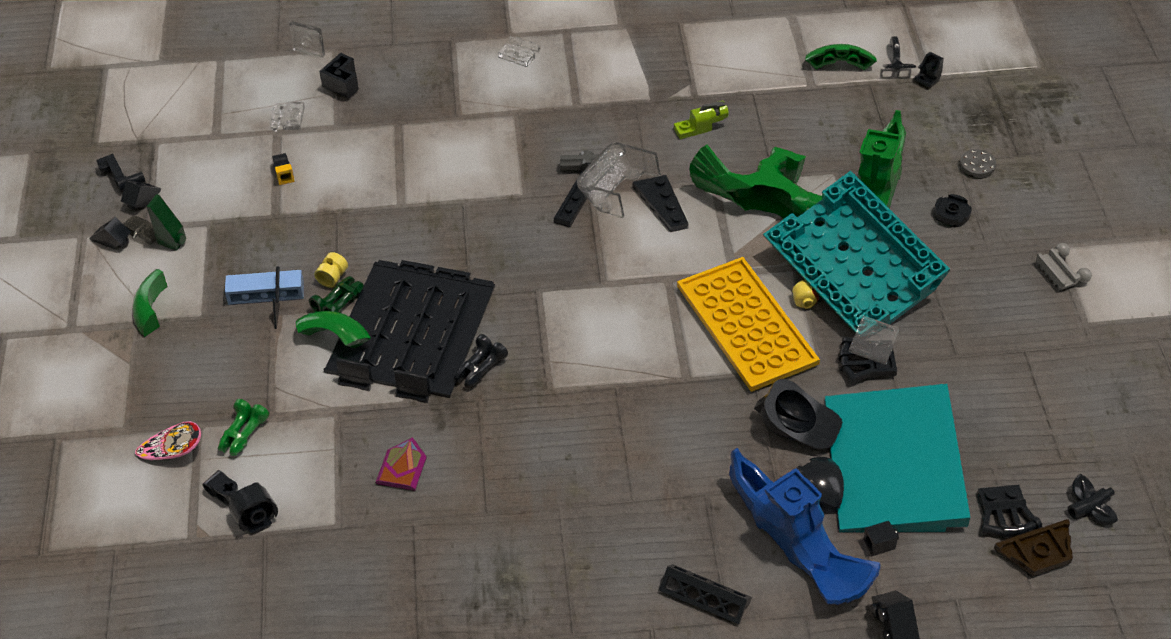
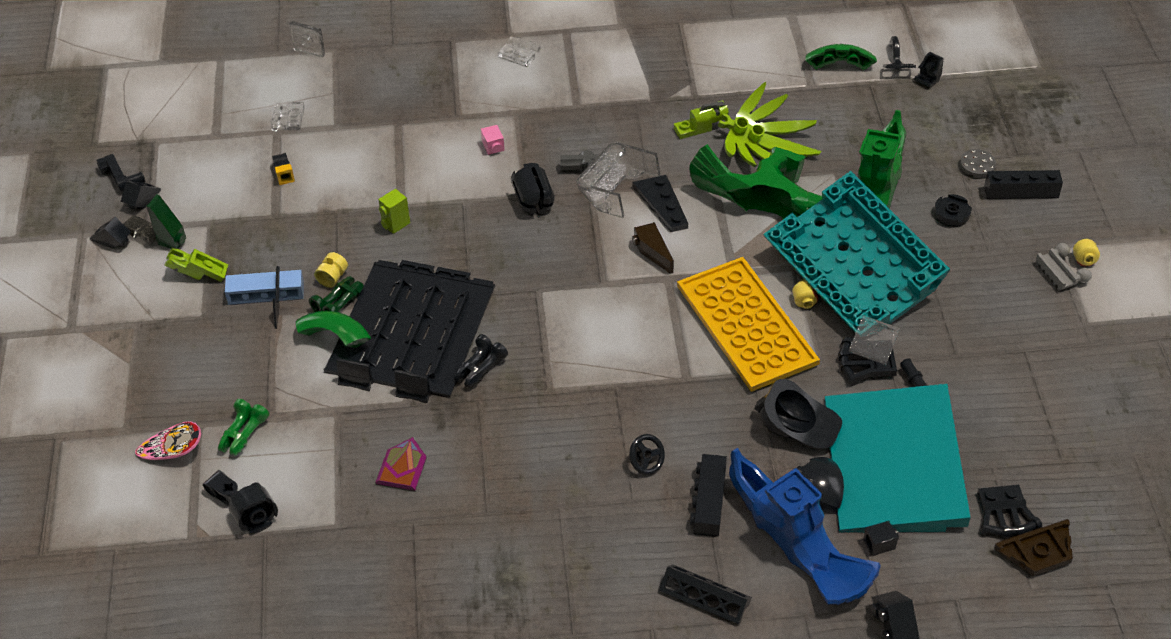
green brick [133,269,168,337] -> none
black brick [319,53,359,98] -> none
black tile [554,171,598,227] -> none
black plant [1067,473,1118,525] -> none
none -> lime plate [164,248,228,282]
none -> lime brick [378,188,410,234]
none -> bright pink brick [481,125,505,155]
none -> black cylinder [511,163,555,215]
none -> black piece [629,434,665,475]
none -> dark brown slope [632,222,674,274]
none -> black brick [690,454,727,537]
none -> lime plant [718,82,821,167]
none -> black pin [900,358,927,387]
none -> black brick [984,170,1063,199]
none -> light yellow head [1073,239,1100,267]

